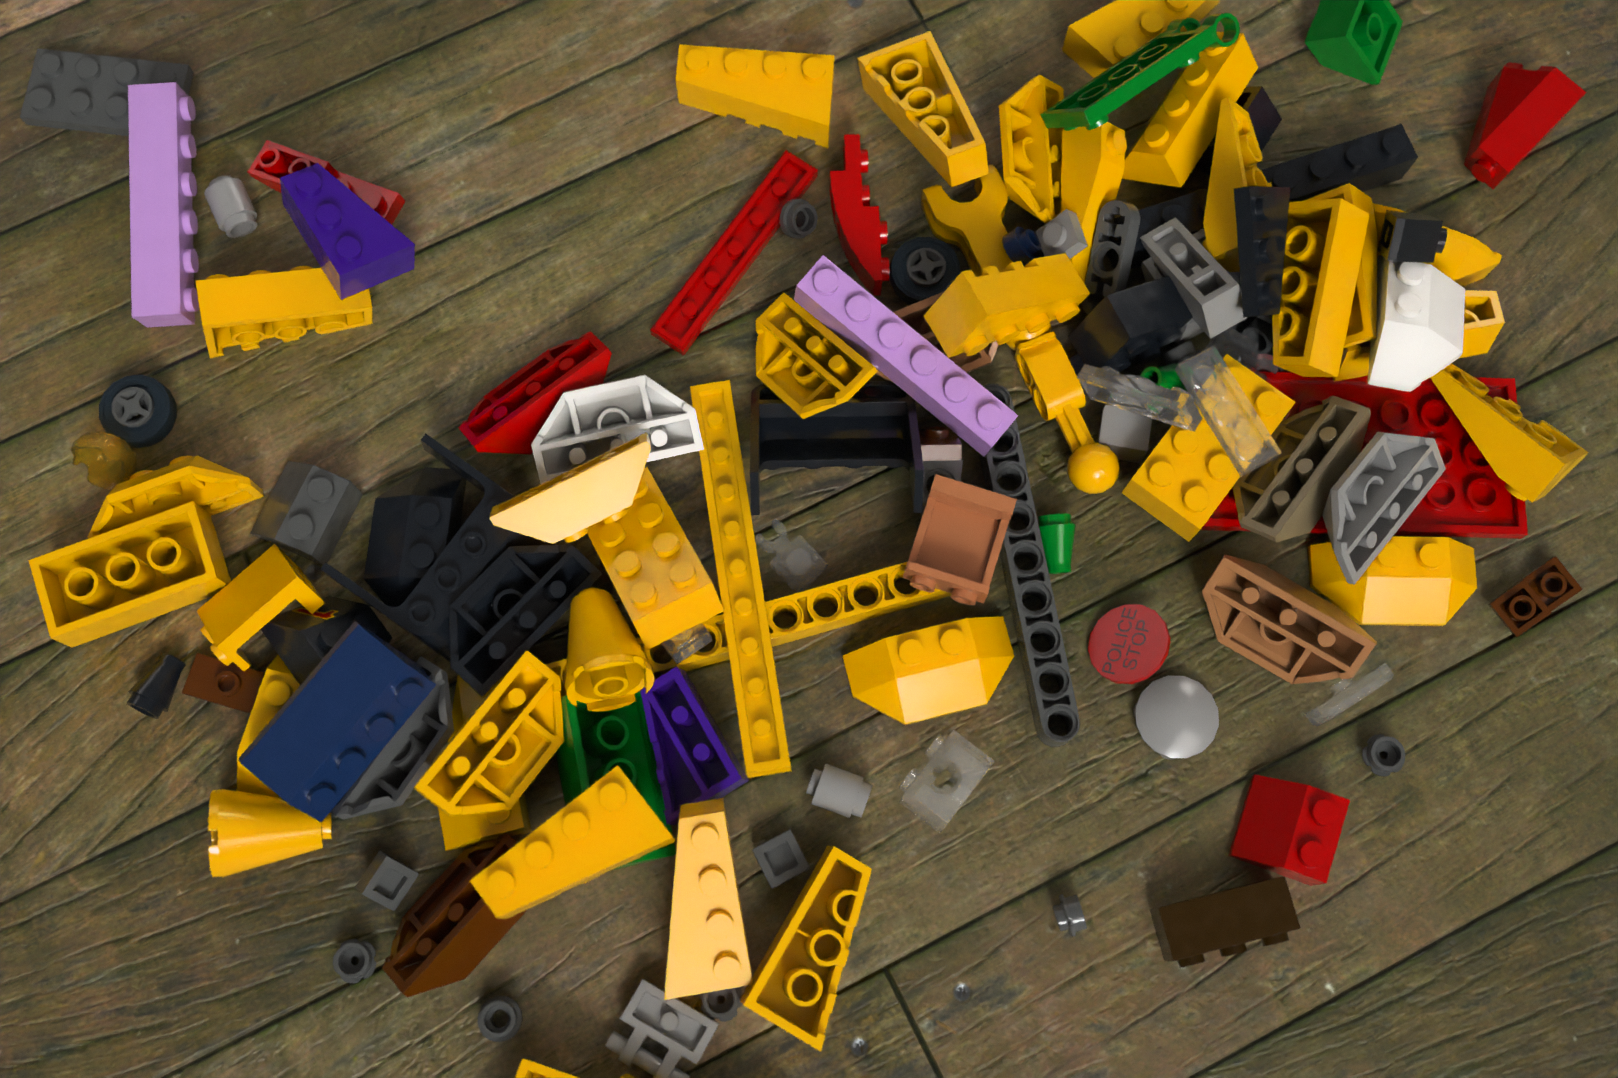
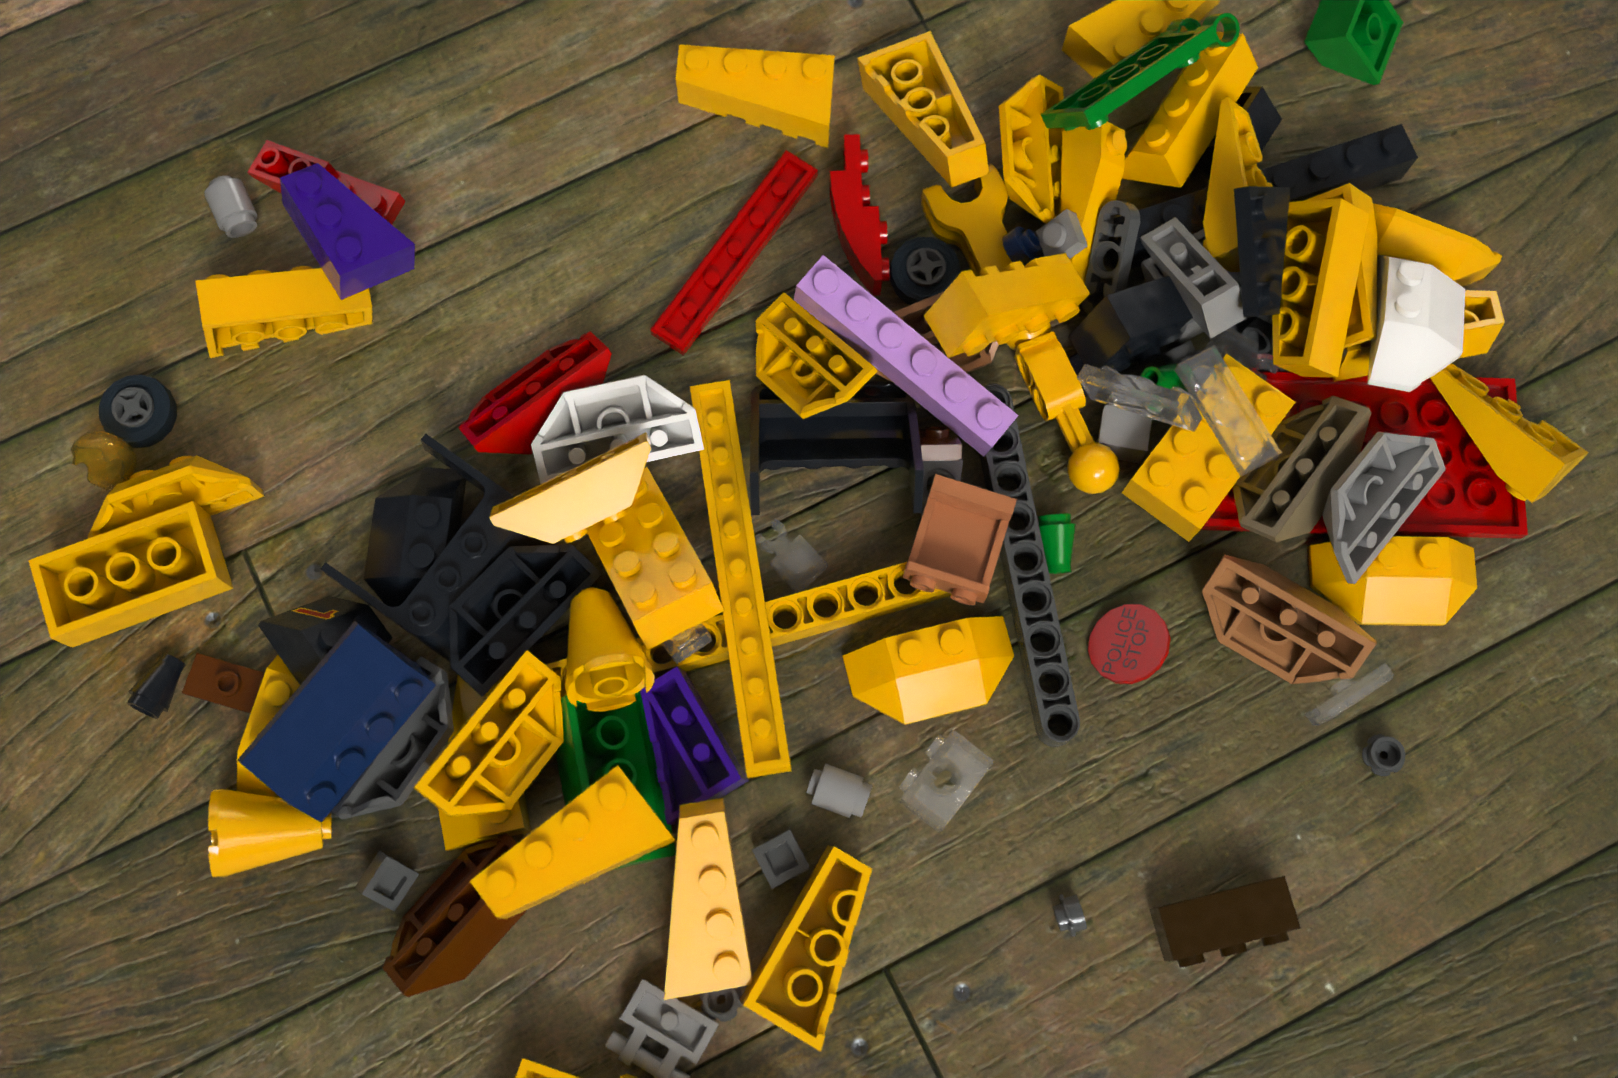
dark grey plate [20,48,194,136] -> none
lavender brick [128,82,199,327] -> none
yellow panel [197,544,325,672] -> none
dark grey slope [250,461,363,566] -> none
dark grey plate [333,939,376,983] -> none
dark grey plate [477,996,523,1042] -> none
dark grey plate [780,199,818,239] -> none
light grey dish [1133,675,1219,759] -> none
red slope [1228,774,1350,886] -> none
black slope [1377,210,1447,263] -> none
red slope [1464,62,1587,190] -> none
reddish brown slope [1488,556,1583,638] -> none

